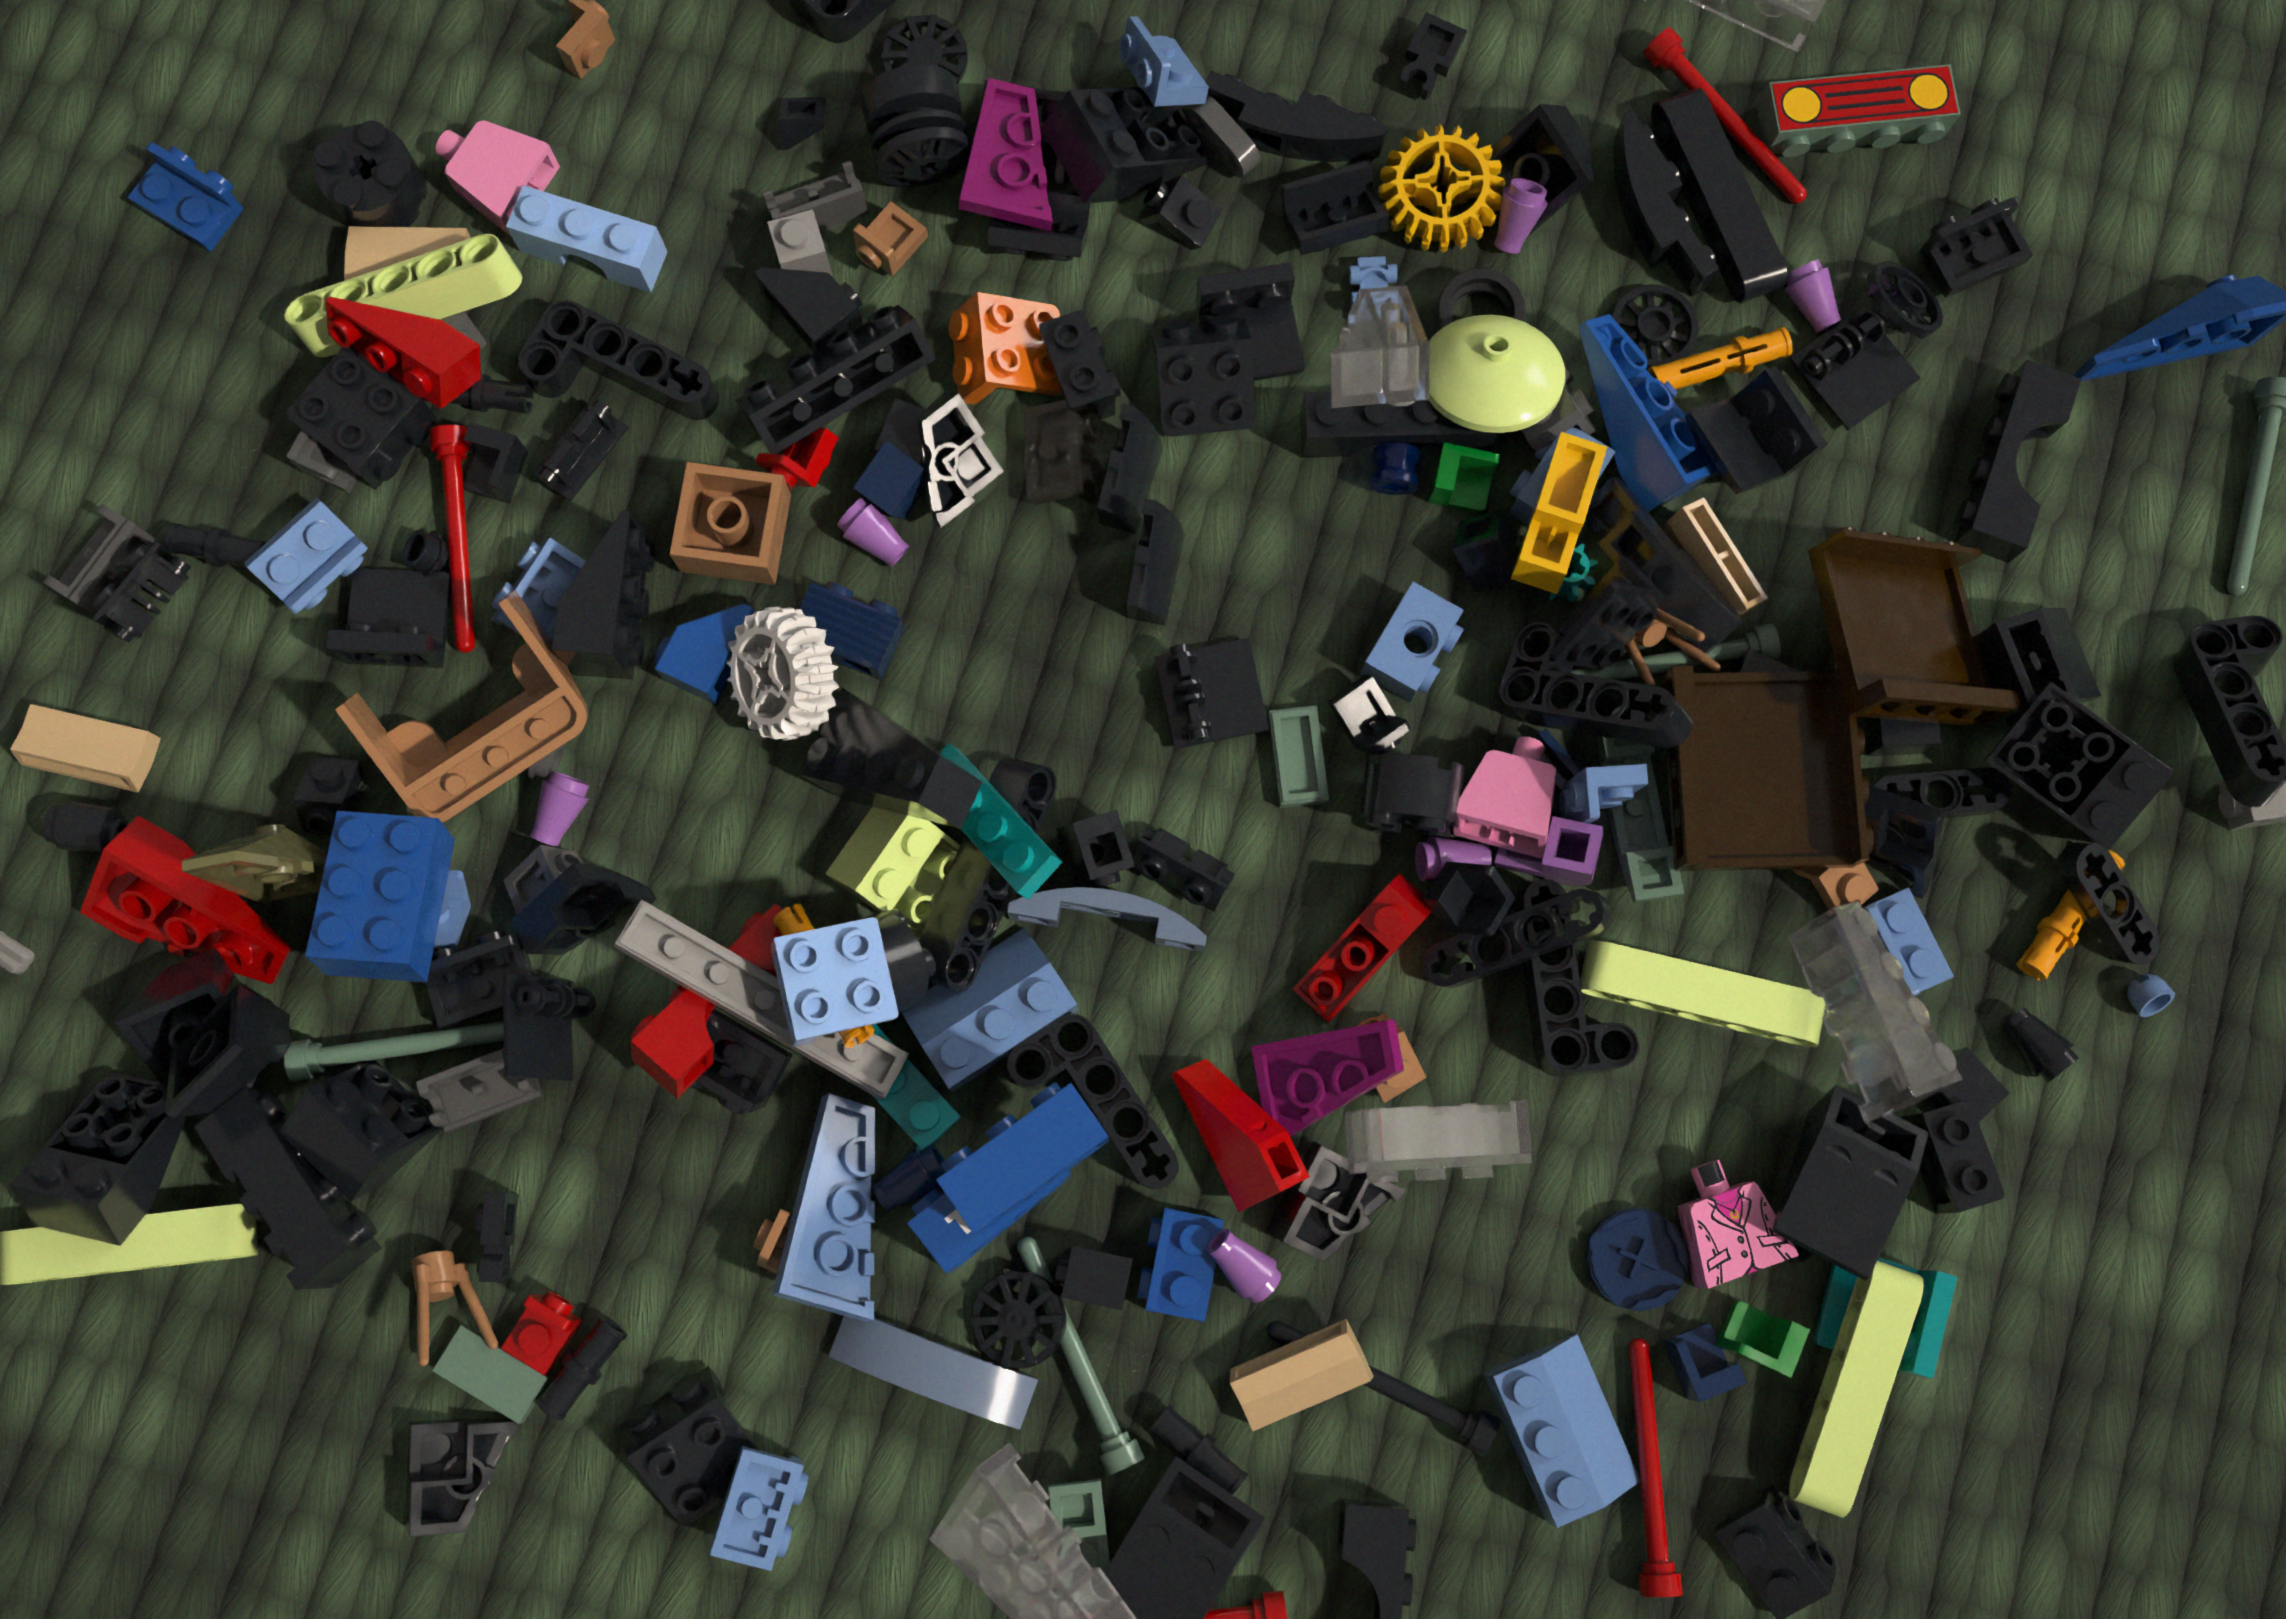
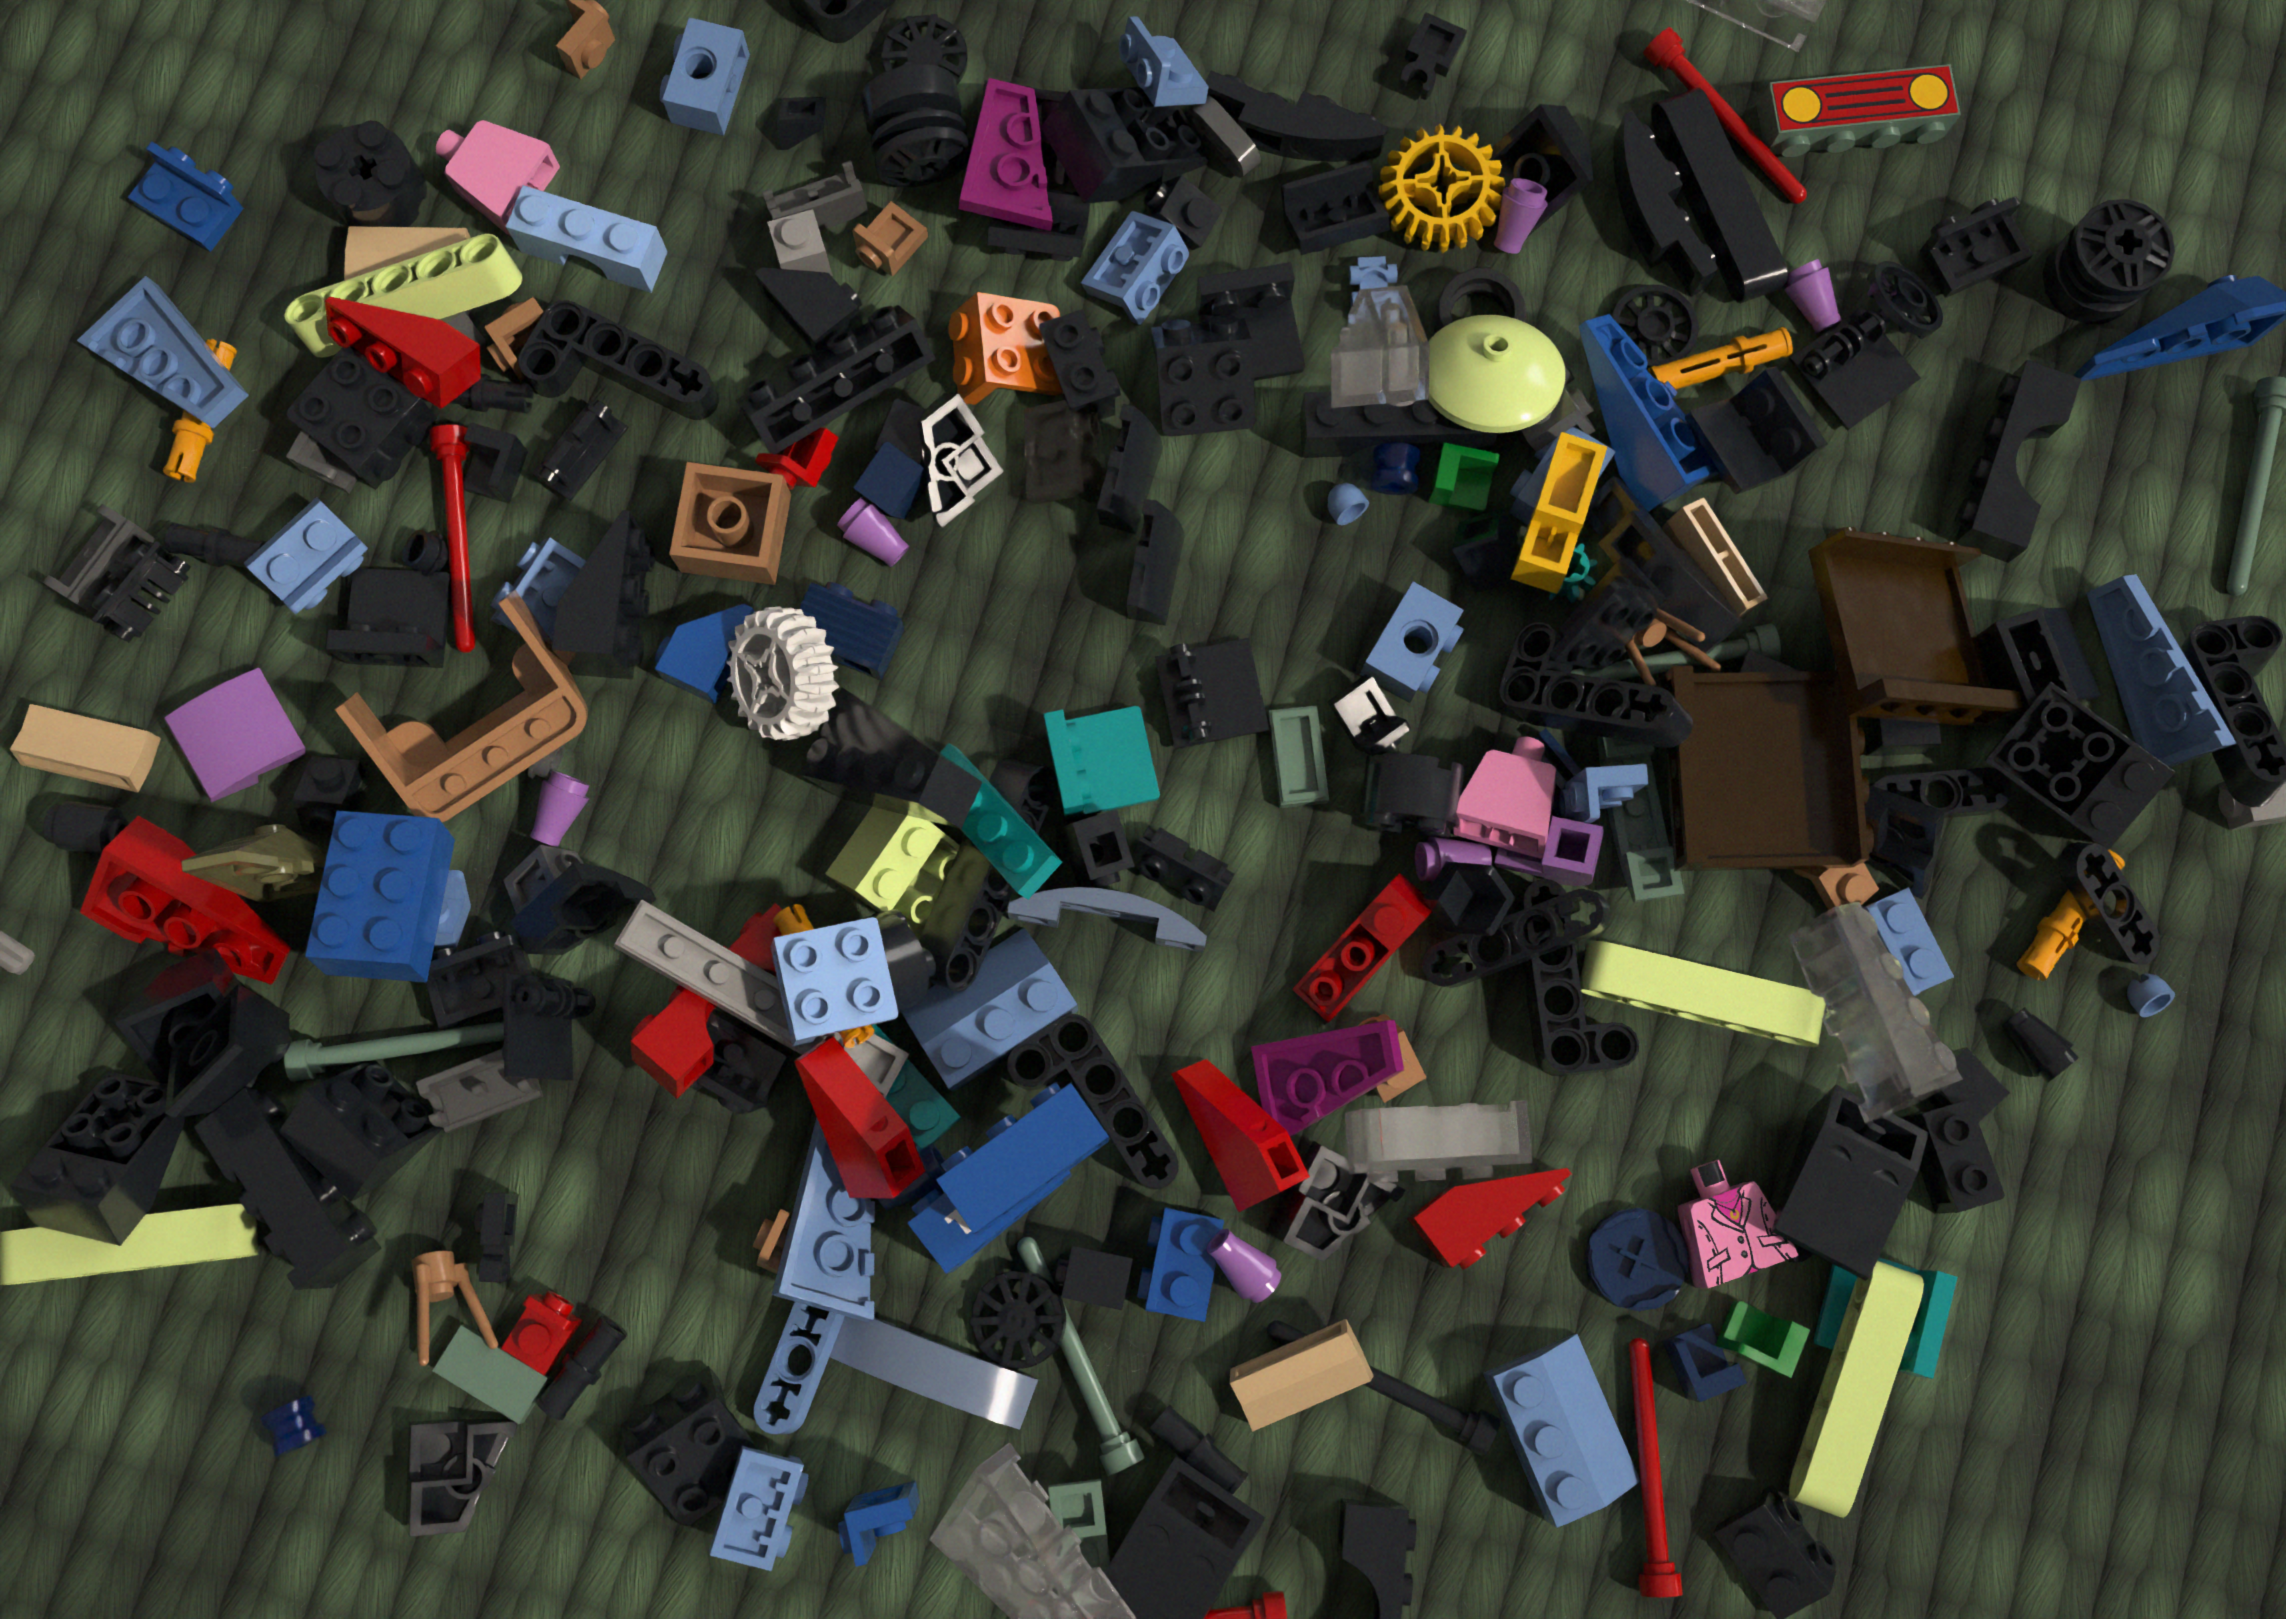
none -> medium blue wing [77,276,249,429]
none -> light orange pin [163,339,237,483]
none -> medium lavender slope [165,668,305,802]
none -> clear blue wheel [260,1395,327,1457]
none -> medium nougat bracket [485,297,544,381]
none -> medium blue brick [660,17,750,136]
none -> medium blue beam [754,1302,845,1434]
none -> red slope [794,1036,925,1198]
none -> blue bracket [838,1480,920,1567]
none -> teal bracket [1043,706,1160,820]
none -> medium blue bracket [1081,211,1189,325]
none -> medium blue hinge [1327,483,1369,525]
none -> red slope [1407,1168,1572,1270]
none -> black wheel [2042,199,2175,324]
none -> medium blue wing [2086,574,2237,767]

